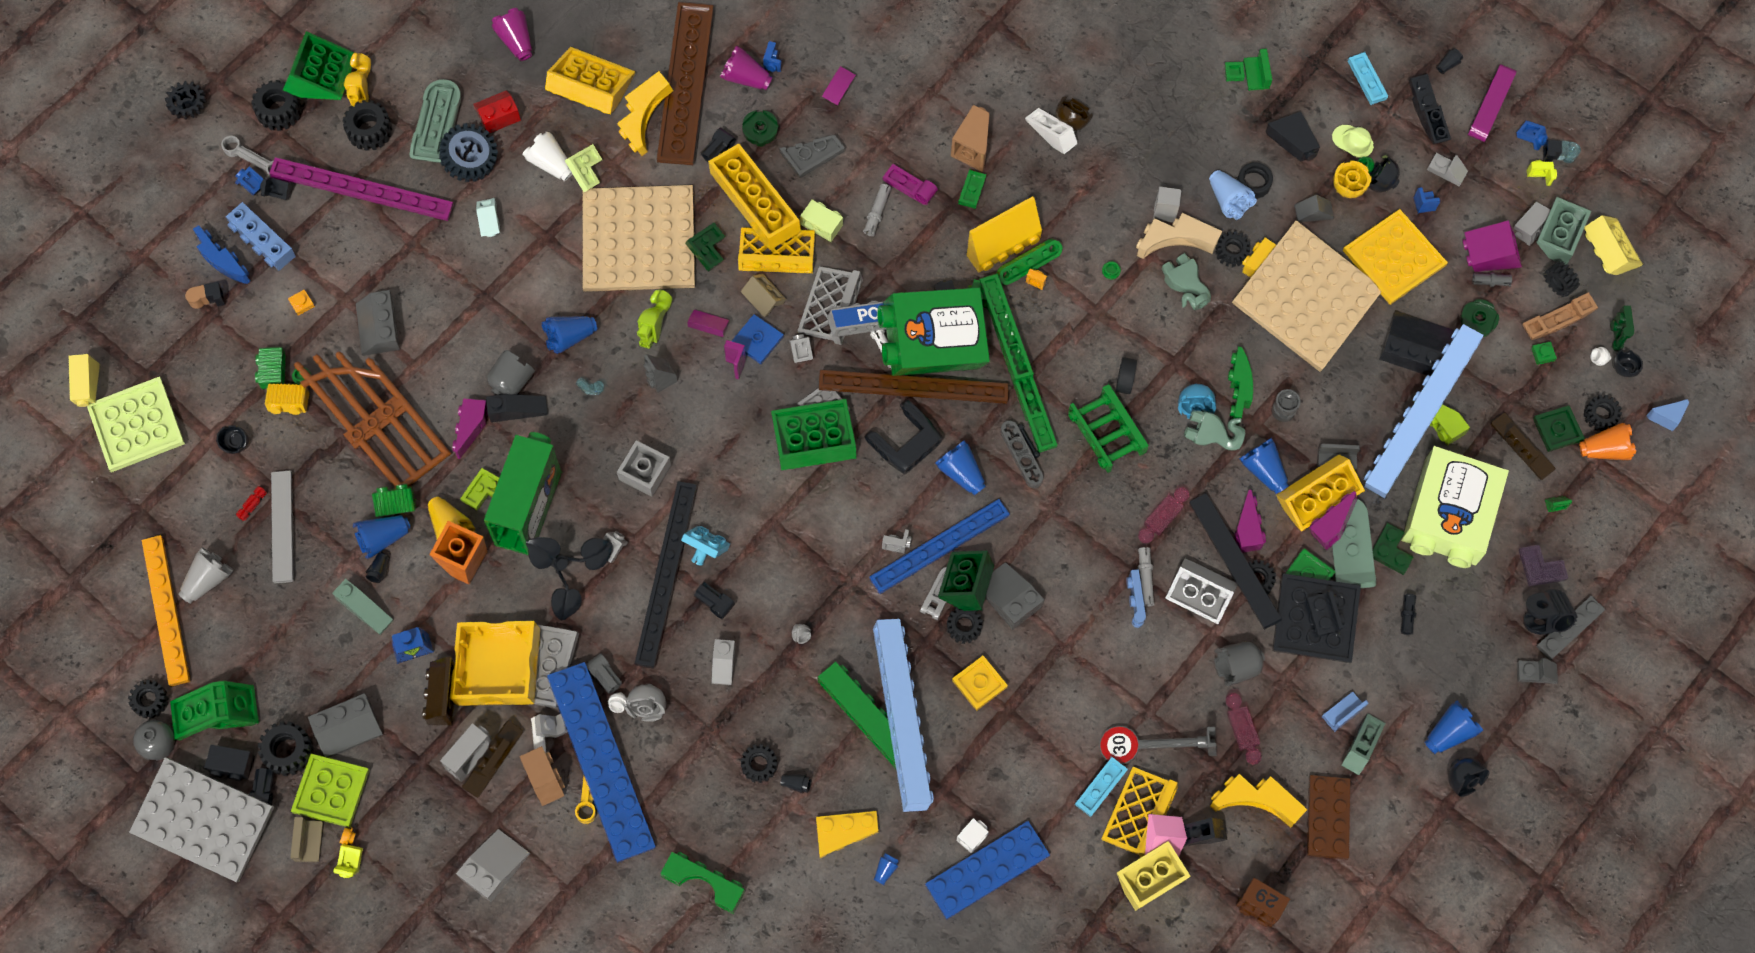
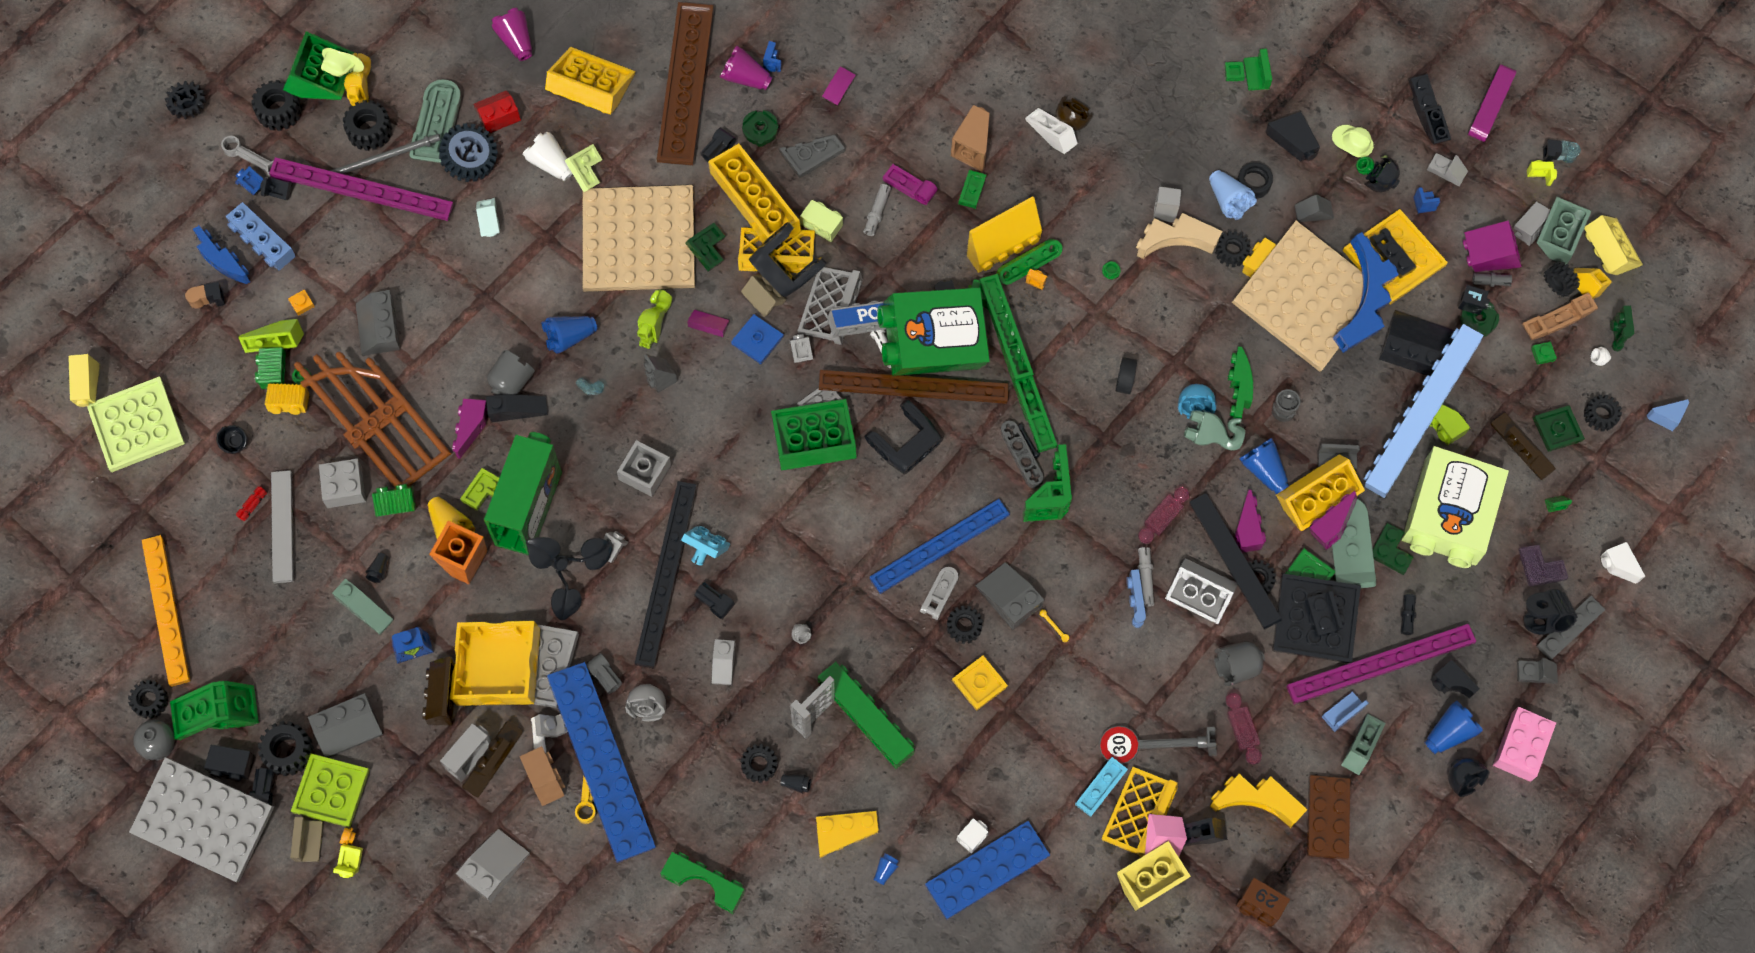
light grey cone [178,547,234,603] -> none
blue cone [353,515,410,559] -> none
white plate [608,692,627,713] -> none
yellow arch [617,71,673,156] -> none
magenta panel [724,340,746,379] -> none
light blue brick [873,619,933,812] -> none
light grey bracket [882,529,912,554] -> none
blue cone [935,440,986,495] -> none
dark green slope [938,550,994,611] -> none
green fence [1068,384,1149,473] -> none
sand green hips [1162,253,1211,310] -> none
yellow cylinder [1333,161,1371,198] -> none
medium azure plate [1348,52,1388,105] -> none
black cone [1436,48,1463,74] -> none
blue bracket [1516,120,1548,151] -> none
orange cone [1579,423,1636,460] -> none
black hair [1613,349,1643,377] -> none
none -> lime slope [238,319,304,353]
none -> light grey brick [319,458,366,508]
none -> yellowish green piece [321,48,364,77]
none -> dark grey bar [330,134,441,174]
none -> black connector [749,222,826,298]
none -> light grey fence [790,676,835,739]
none -> green bracket [1023,444,1072,522]
none -> yellow hinge [1039,609,1069,642]
none -> magenta plate [1286,624,1476,705]
none -> blue arch [1333,232,1399,353]
none -> black plate [1369,228,1417,279]
none -> black arch [1430,660,1480,699]
none -> black brick [1458,285,1490,315]
none -> bright pink brick [1493,707,1556,782]
none -> yellow slope [1573,268,1612,299]
none -> white slope [1600,542,1645,584]

